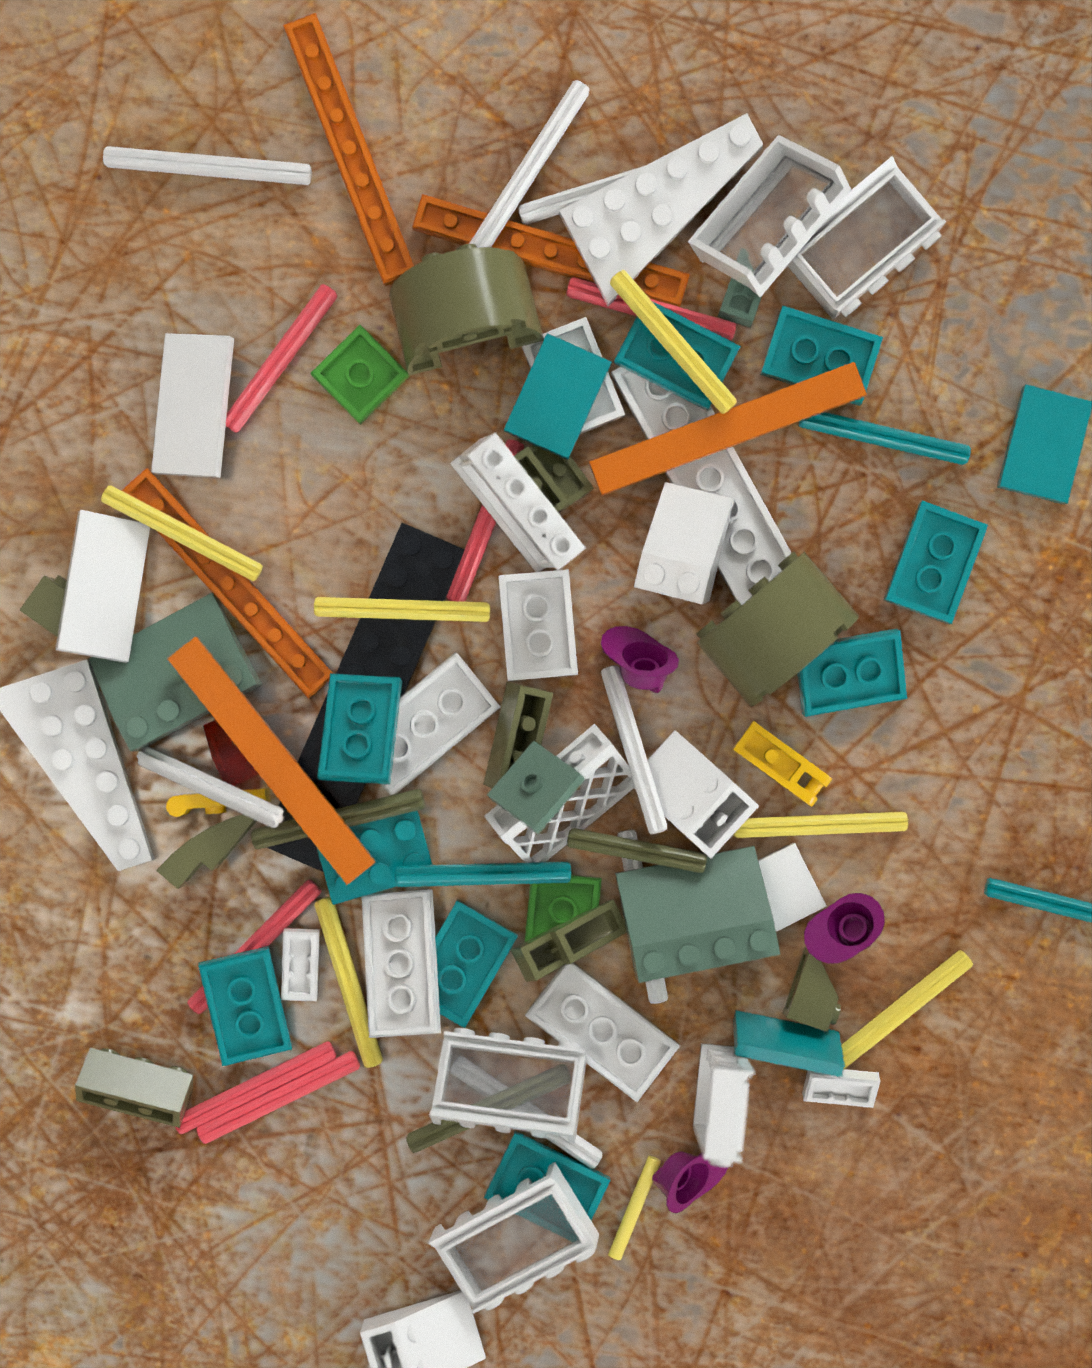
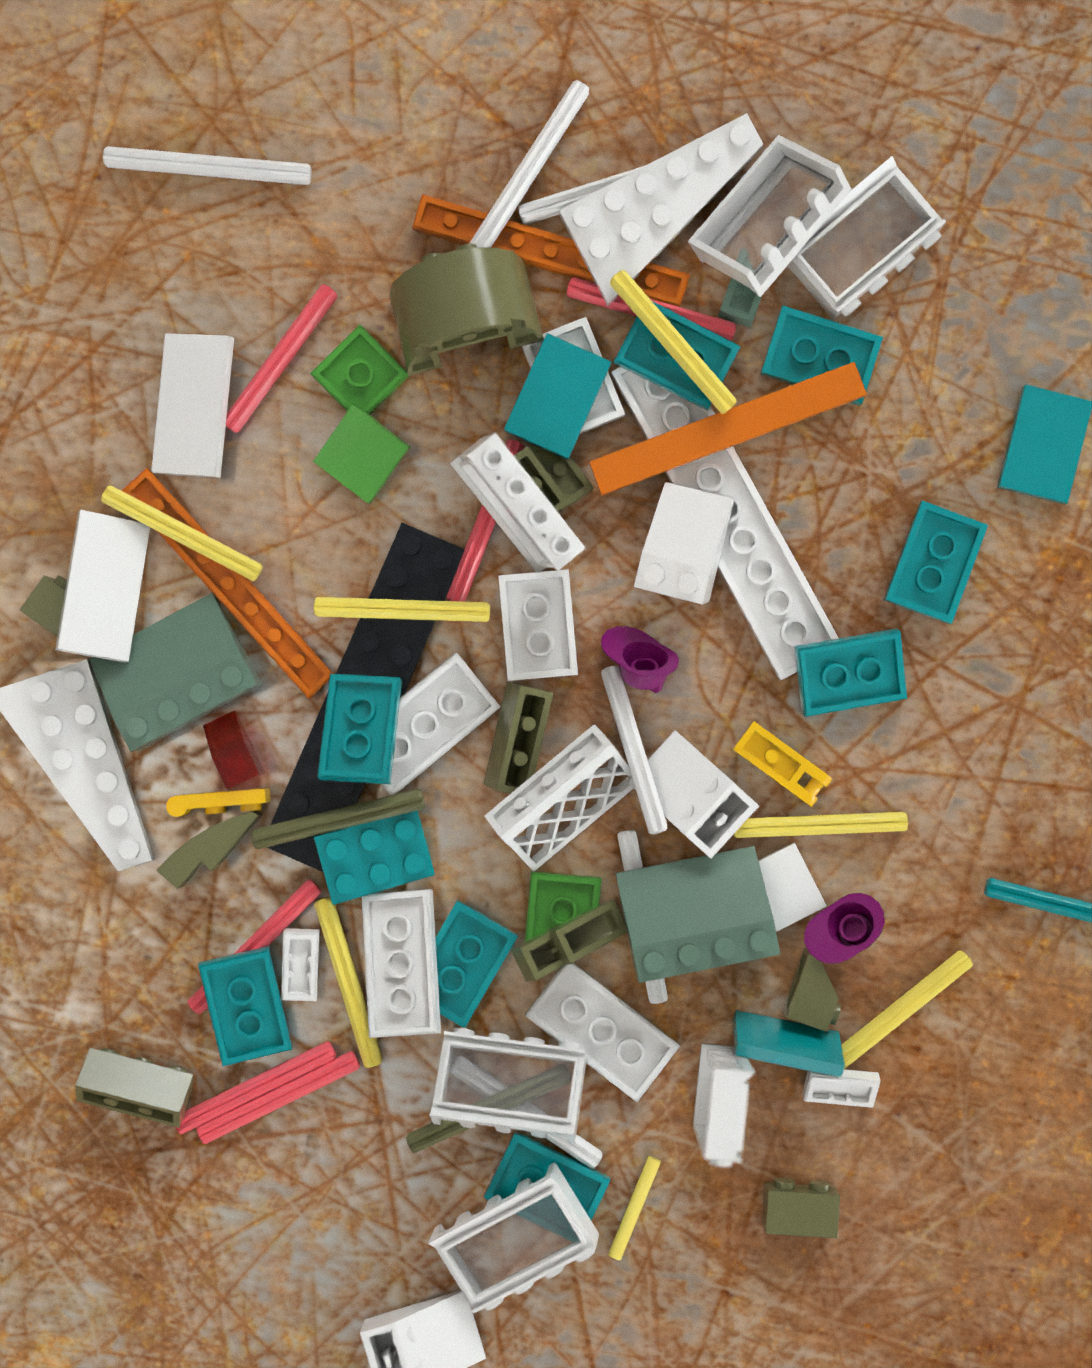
white axle [137,746,284,828] -> none
orange tile [167,636,376,885] -> none
orange tile [283,13,414,286] -> none
teal axle [395,862,571,887] -> none
sand green plate [487,741,586,835] -> none
olive axle [567,828,707,873] -> none
magenta piece [652,1152,728,1214] -> none
olive cylinder [696,551,860,707] -> none
teal axle [799,412,971,465] -> none
none -> bright green tile [313,404,411,504]
none -> olive brick [762,1178,840,1238]

